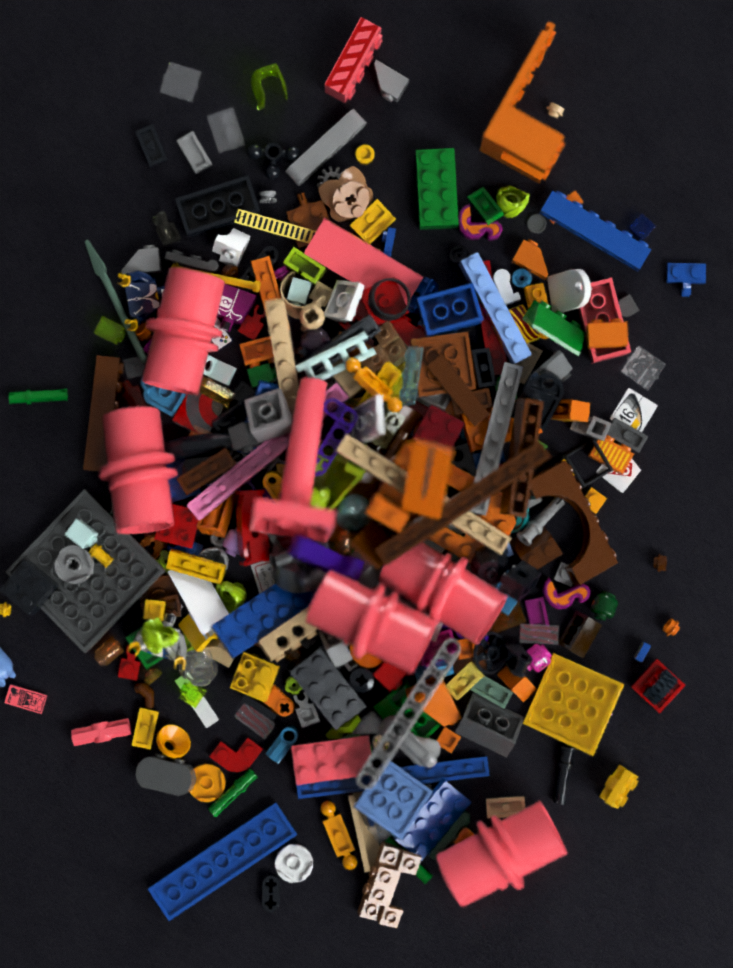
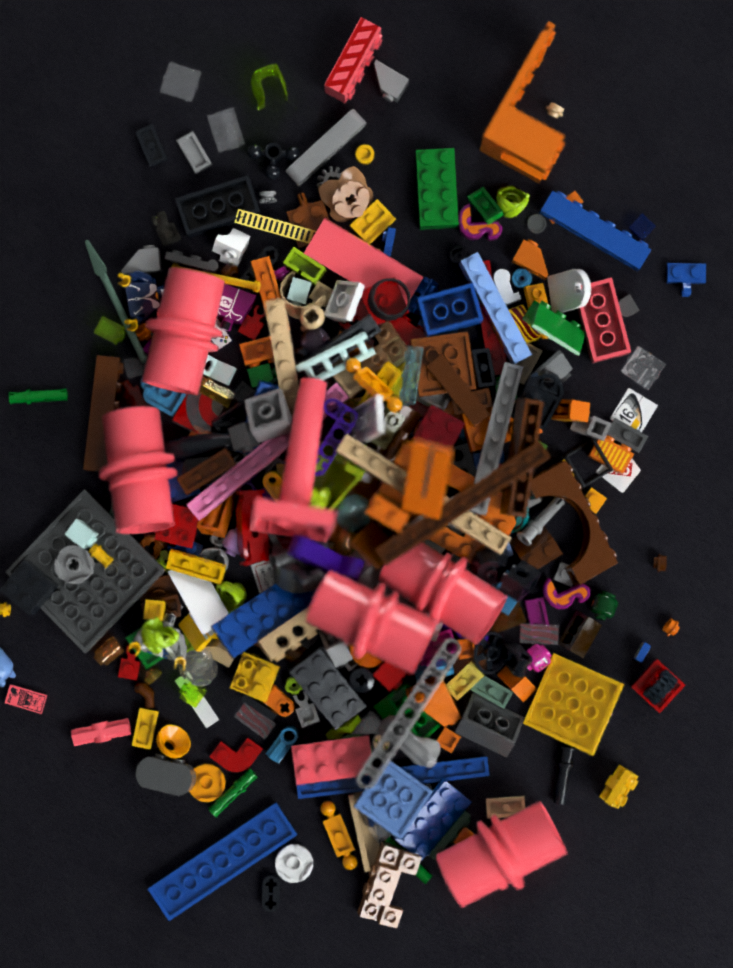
orange brick [586,319,628,349] -> none

